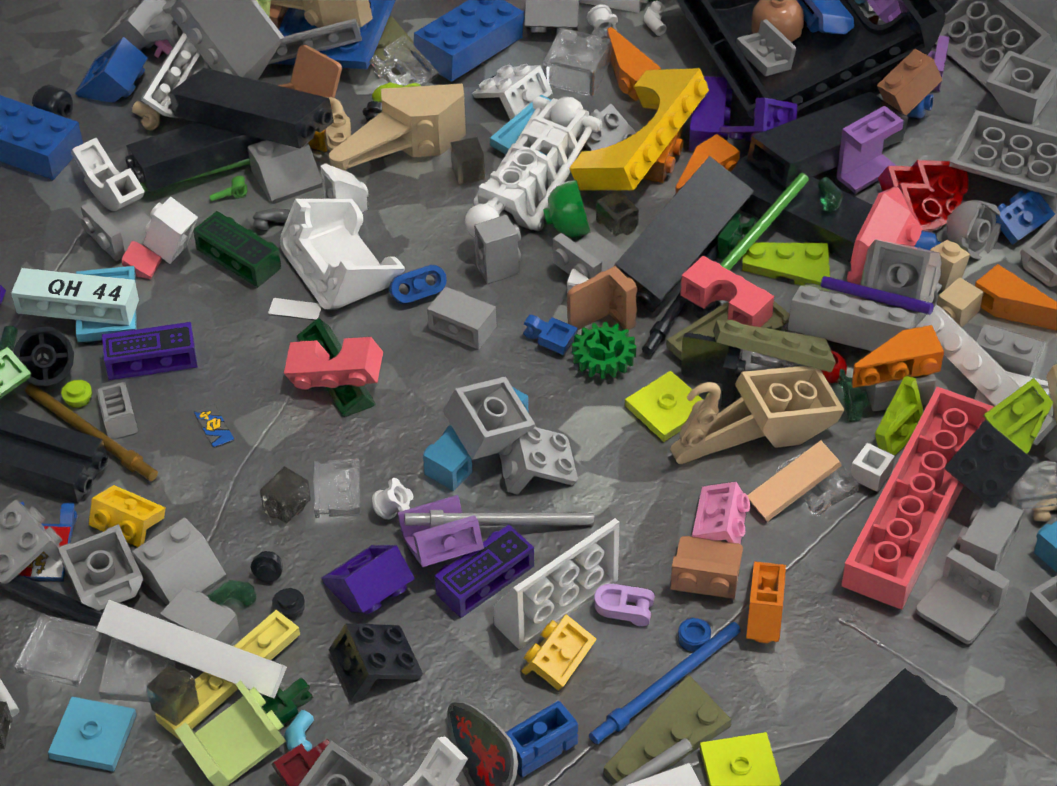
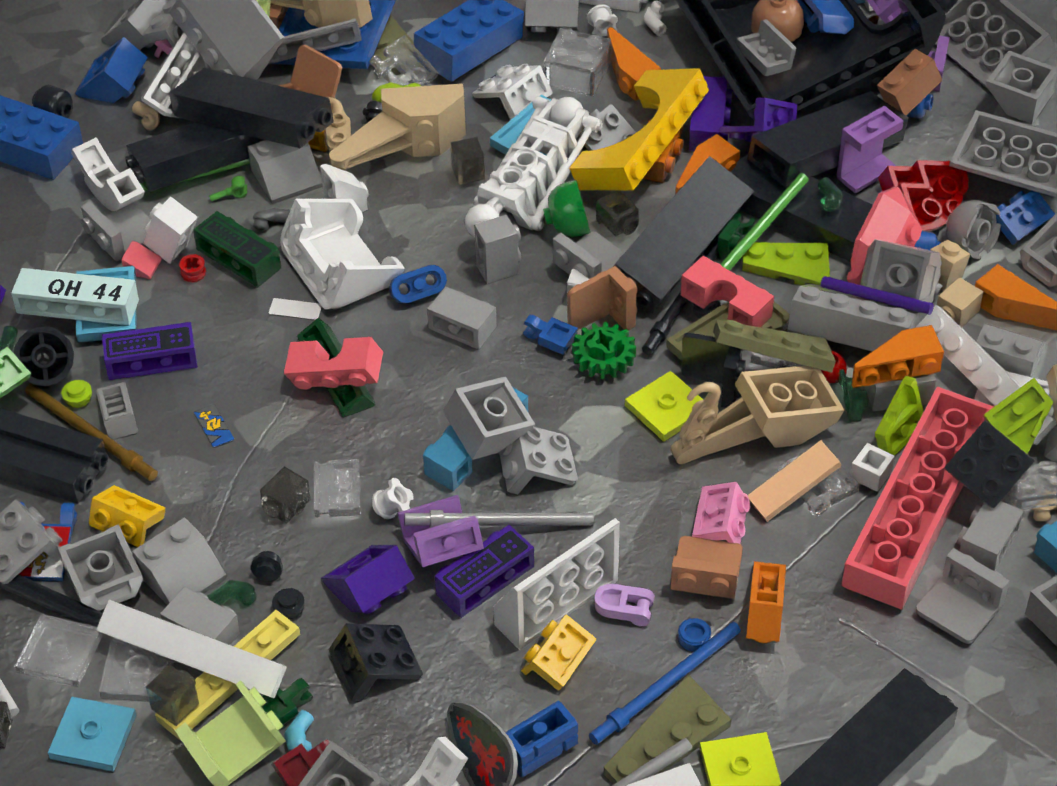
none -> red bush [179,254,207,282]

